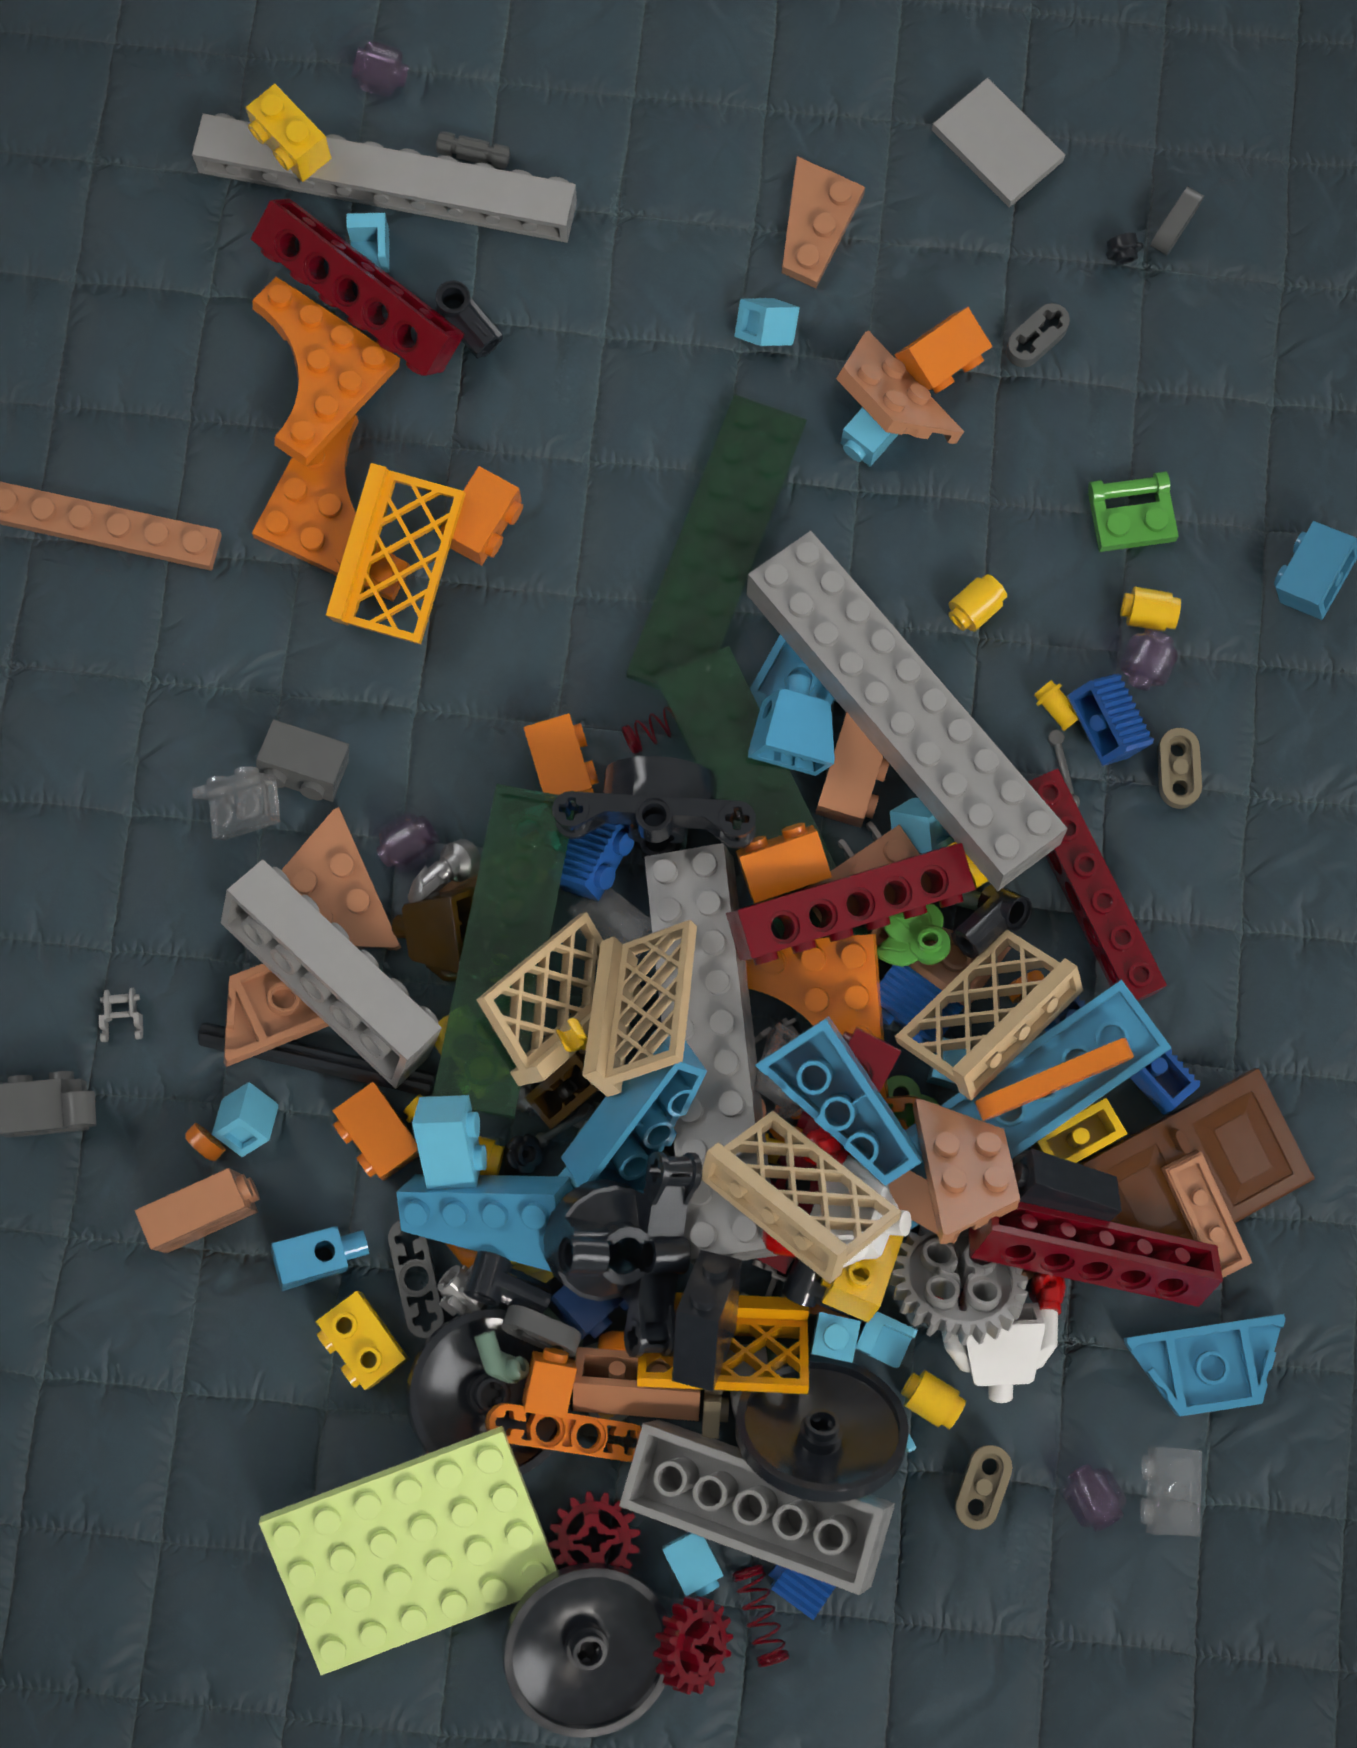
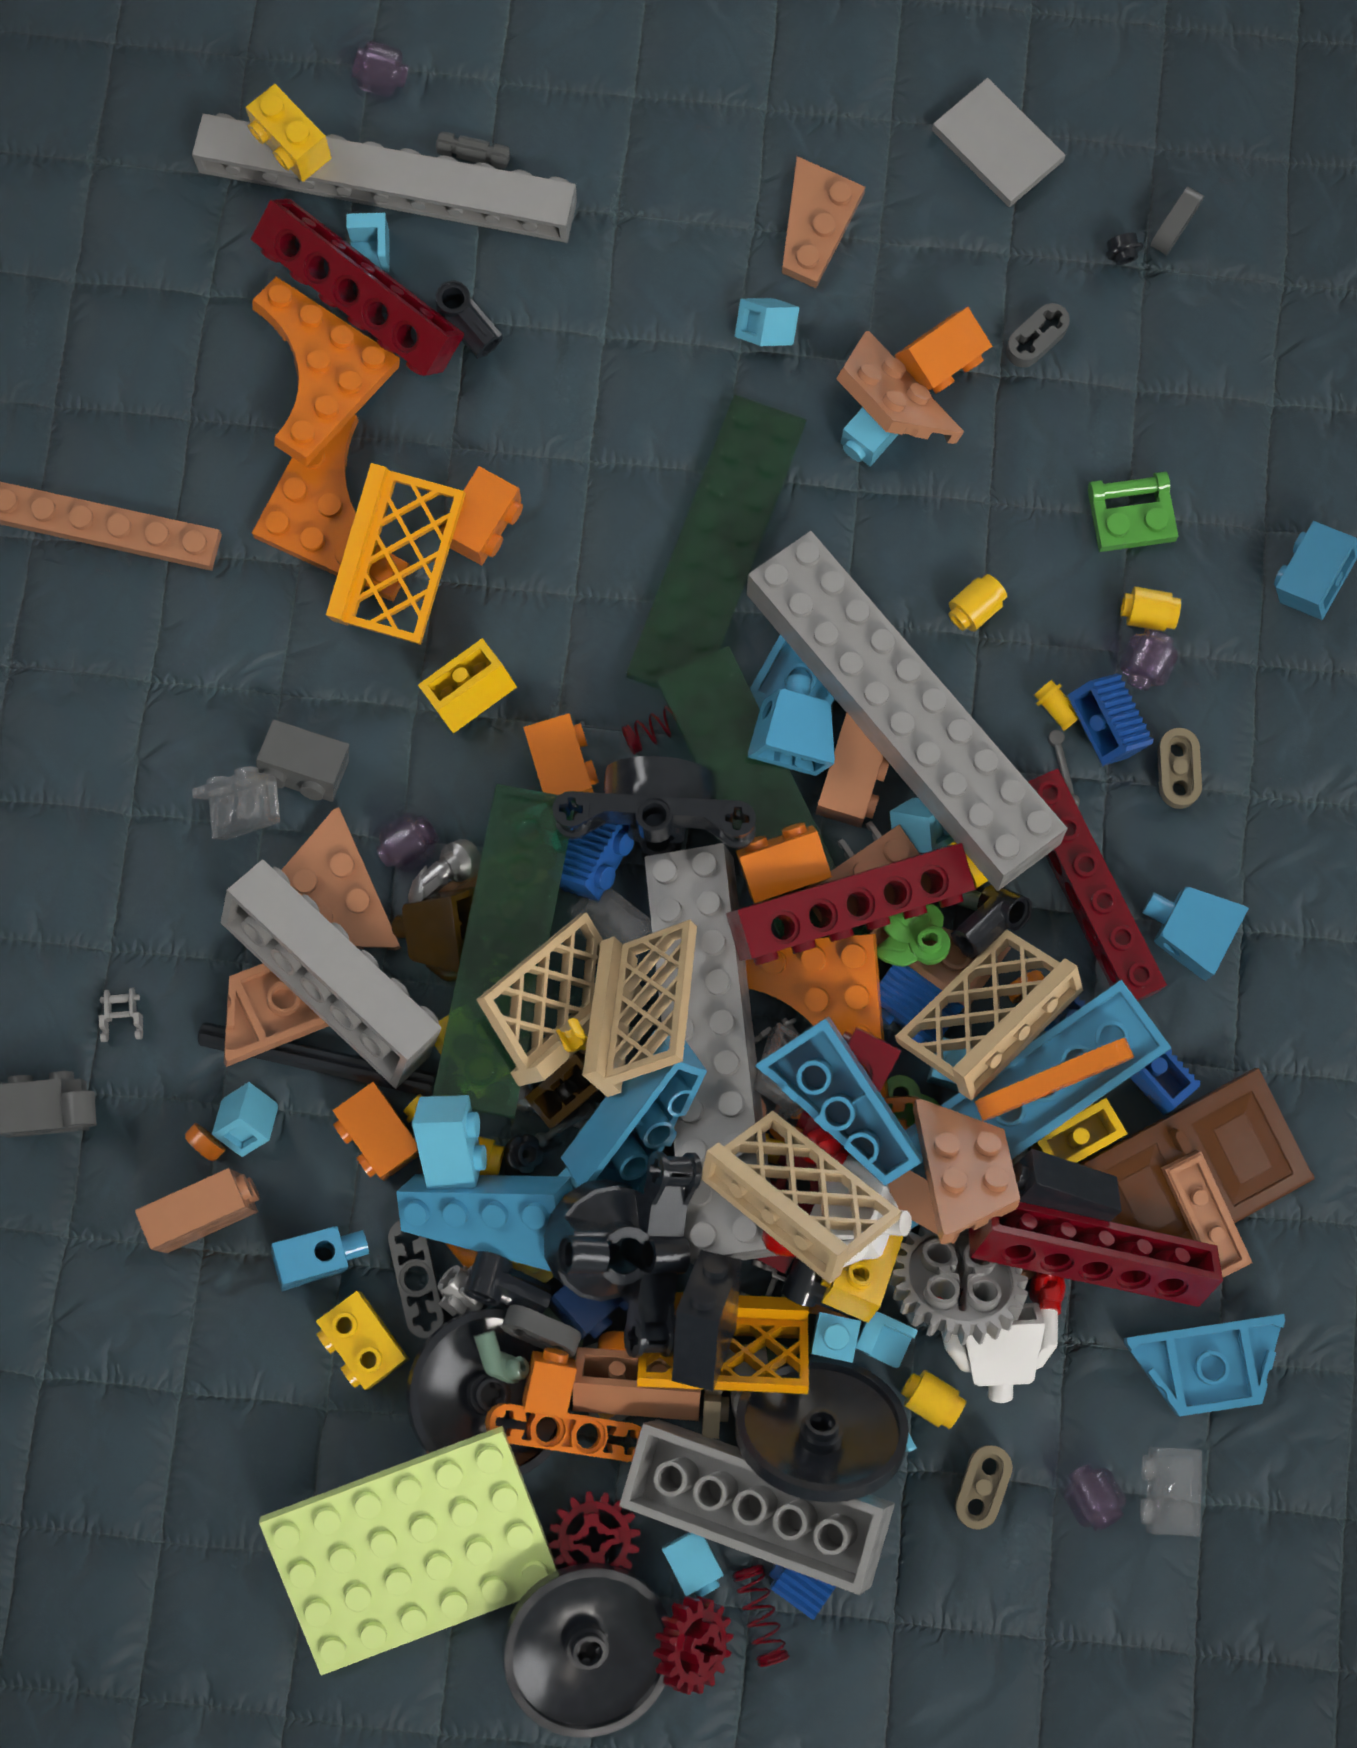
none -> yellow brick [418,638,517,734]
none -> dark azure torso [1142,887,1249,981]

